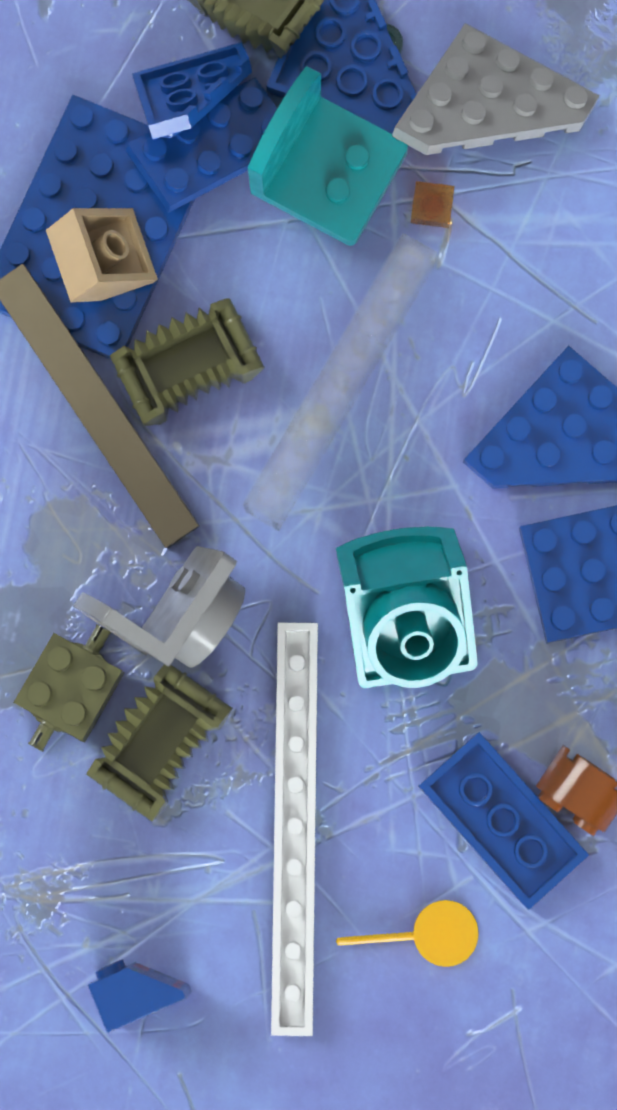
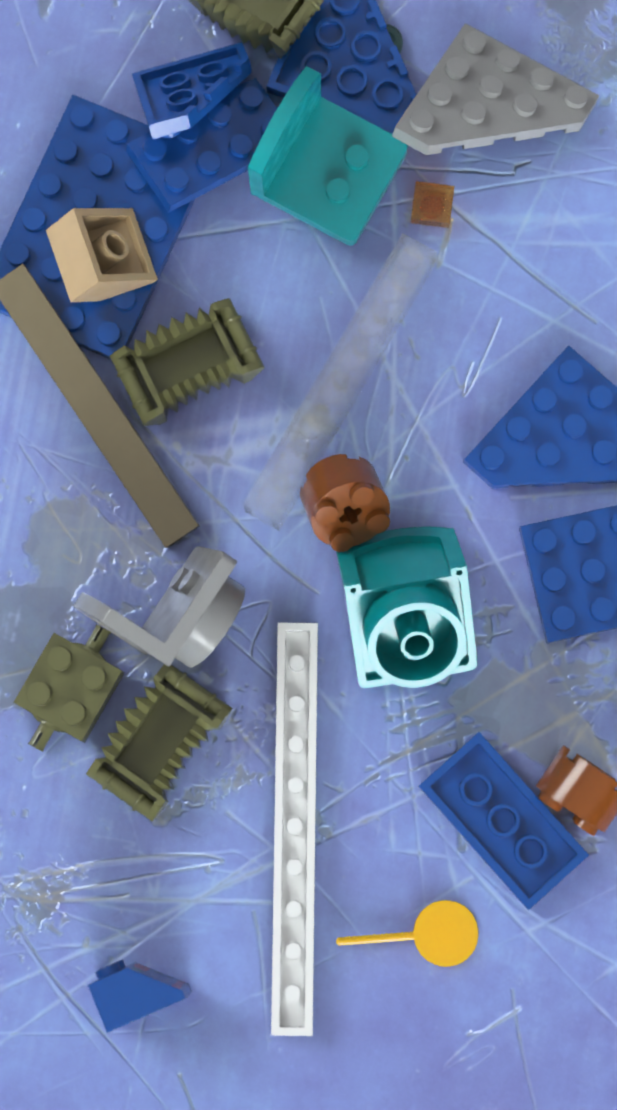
none -> dark orange brick [300,454,390,552]

